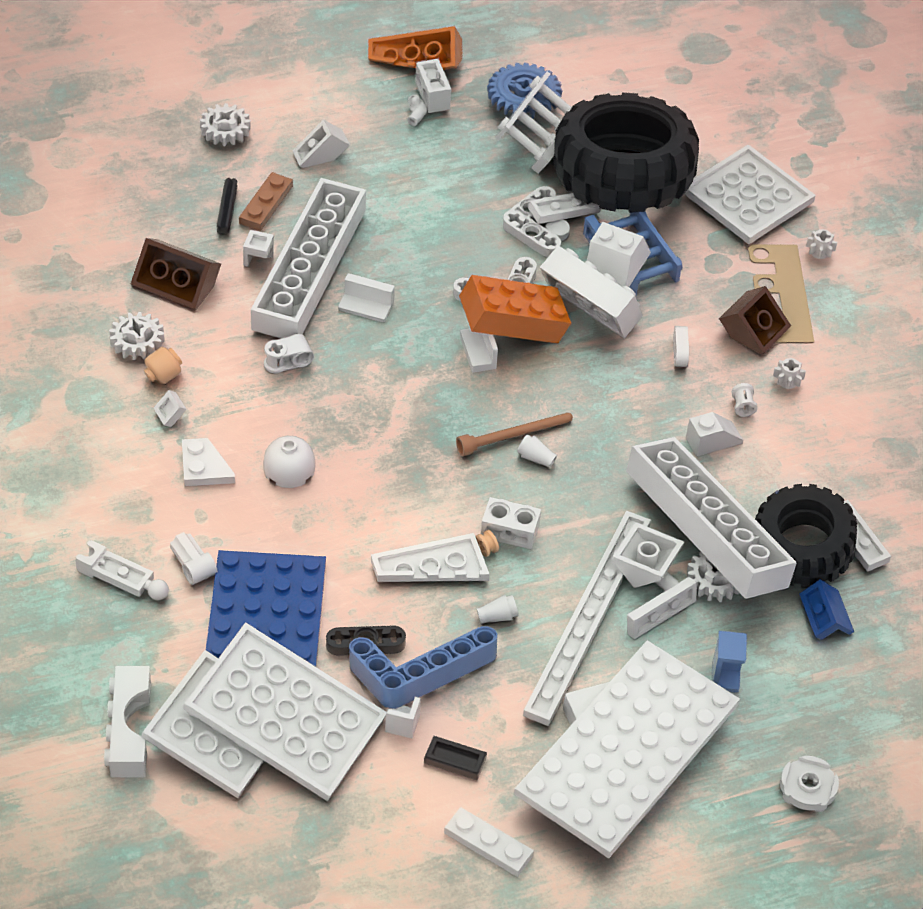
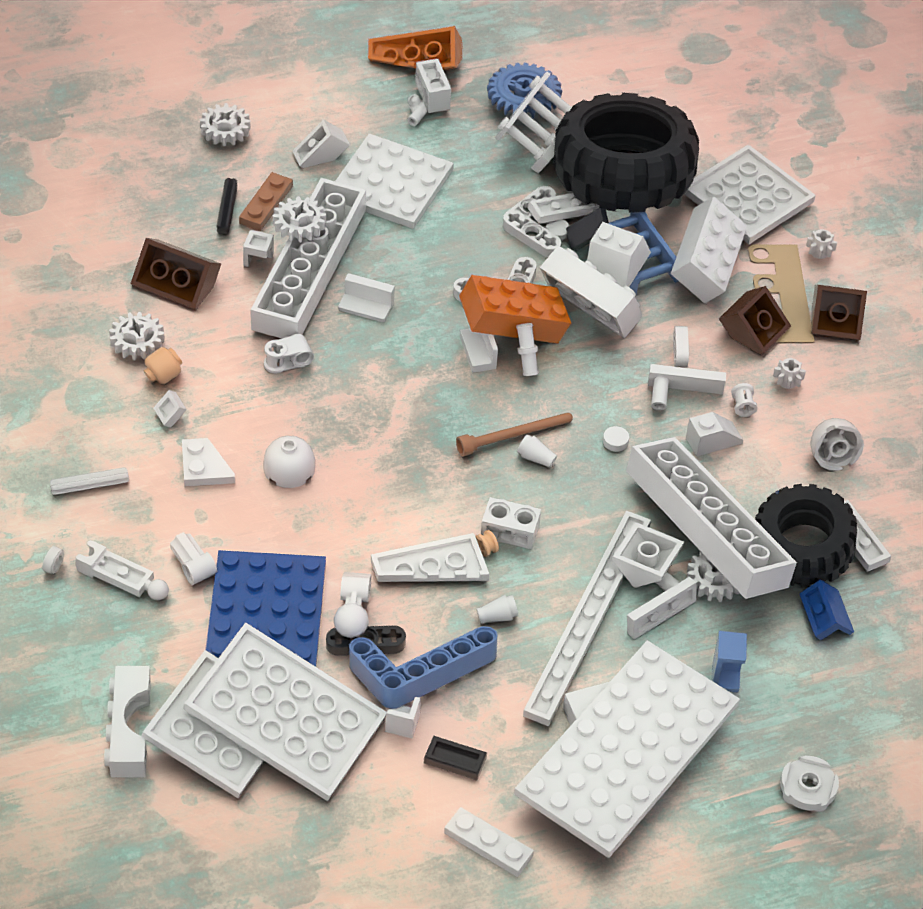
none -> white tile [42,546,65,574]
none -> white axle [50,467,129,495]
none -> white gear [273,196,326,242]
none -> white beam [334,572,372,638]
none -> white plate [335,133,454,229]
none -> white pin [516,323,539,376]
none -> black tile [566,208,609,251]
none -> white tile [603,426,629,452]
none -> white piece [648,364,726,410]
none -> white brick [671,196,747,303]
none -> white cylinder [810,418,864,471]
none -> reddish brown slope [811,285,867,340]

